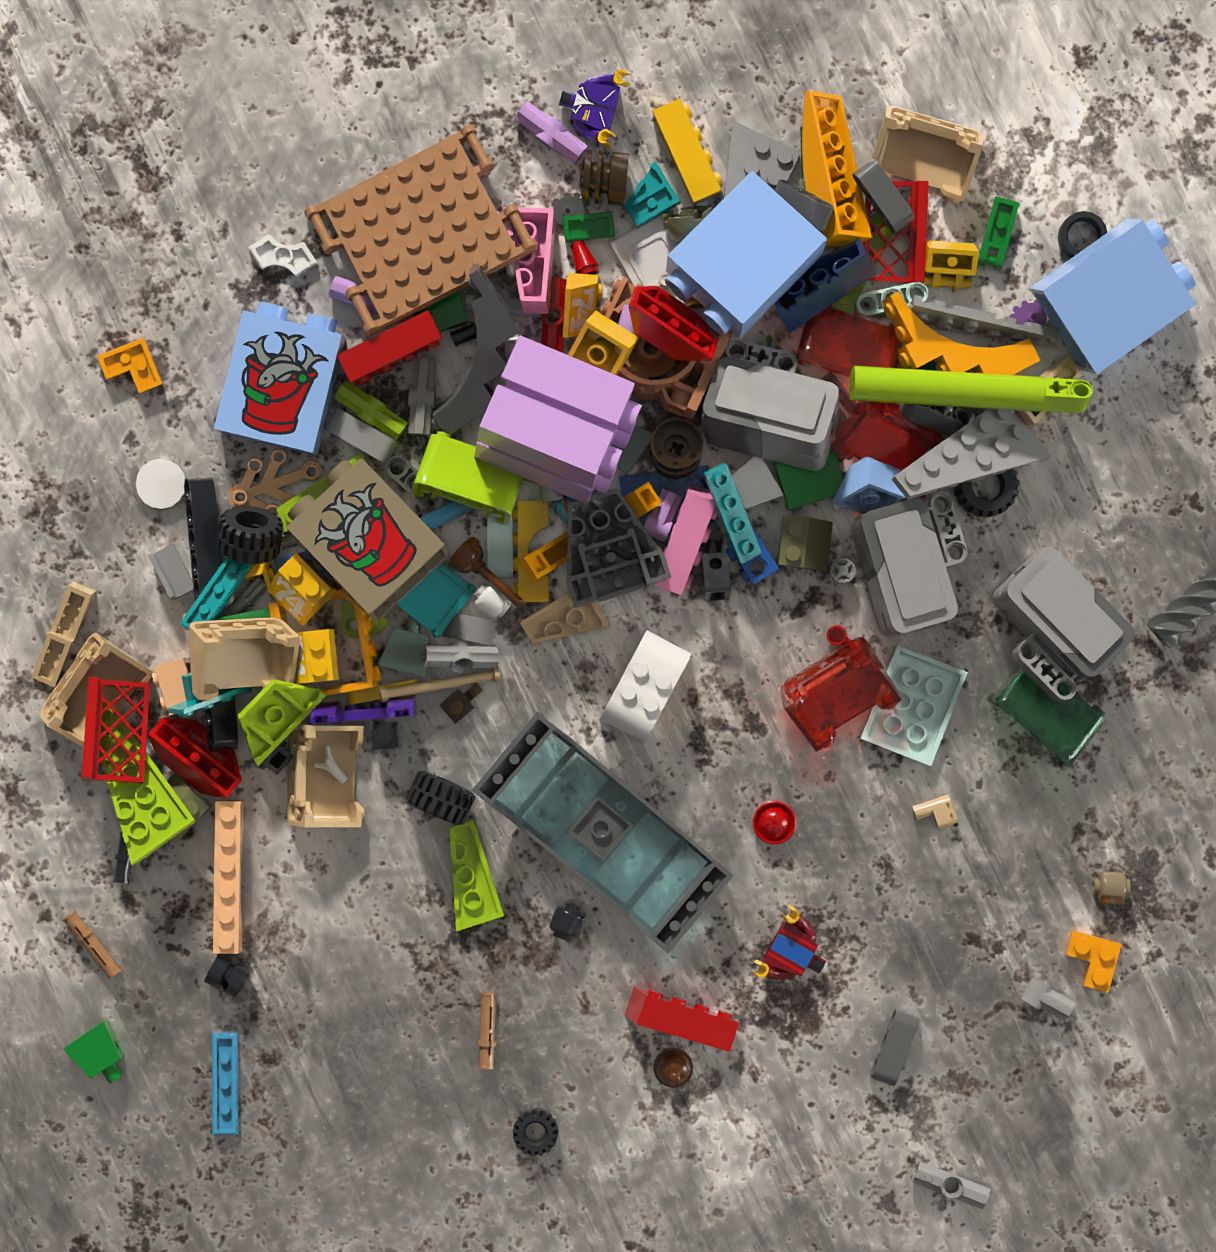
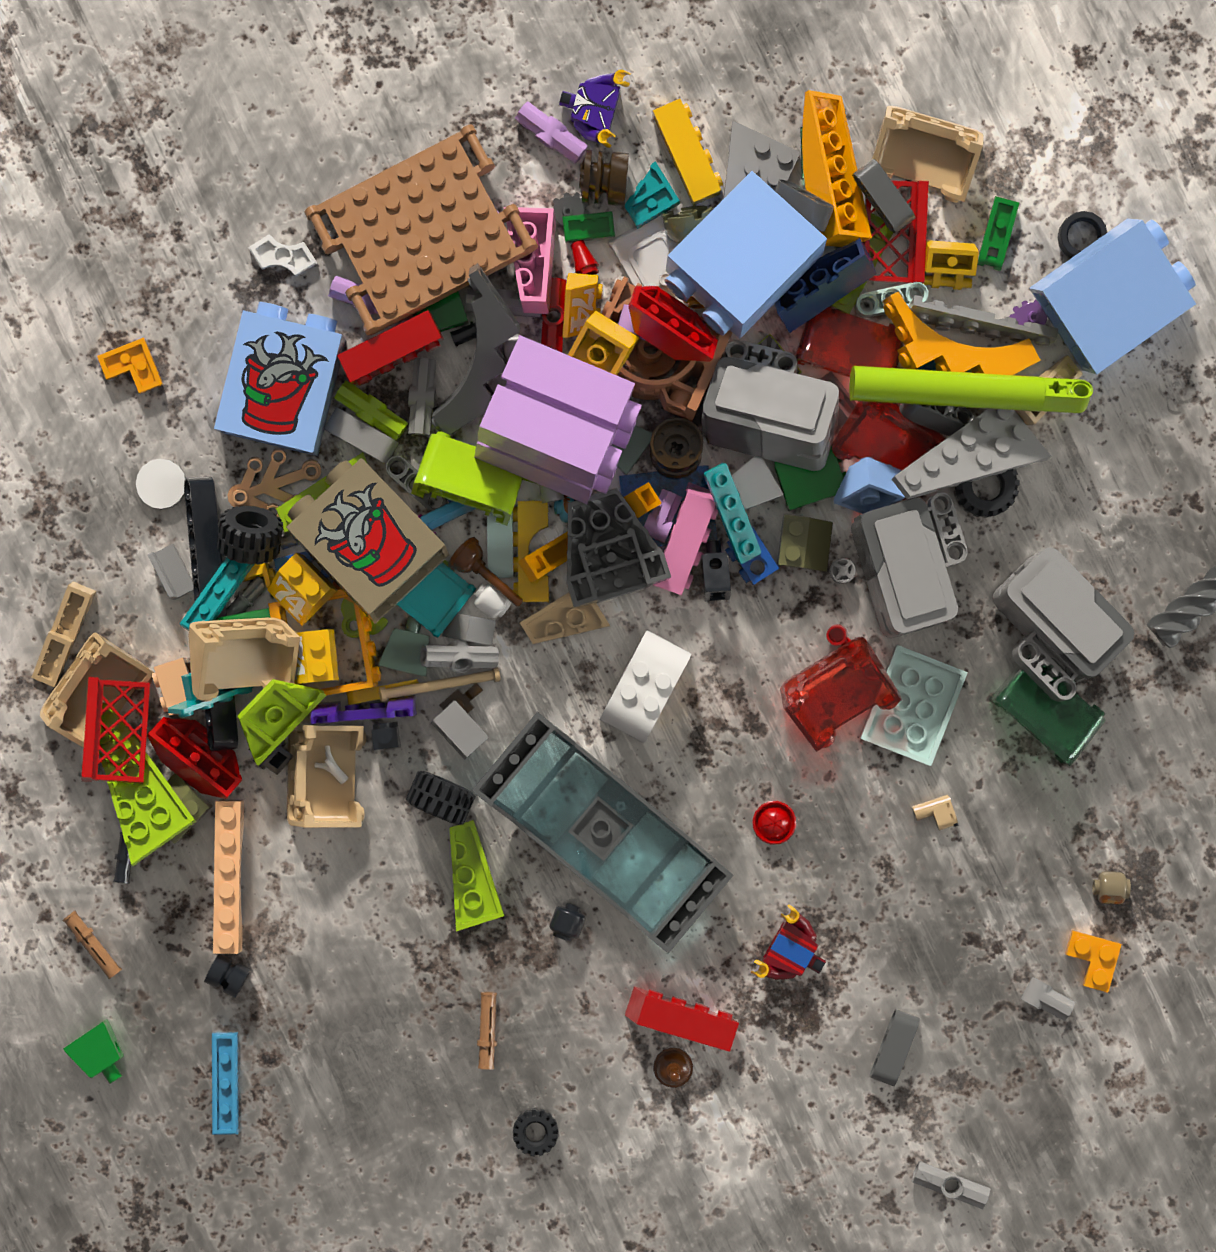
none -> light grey panel [431,701,488,760]

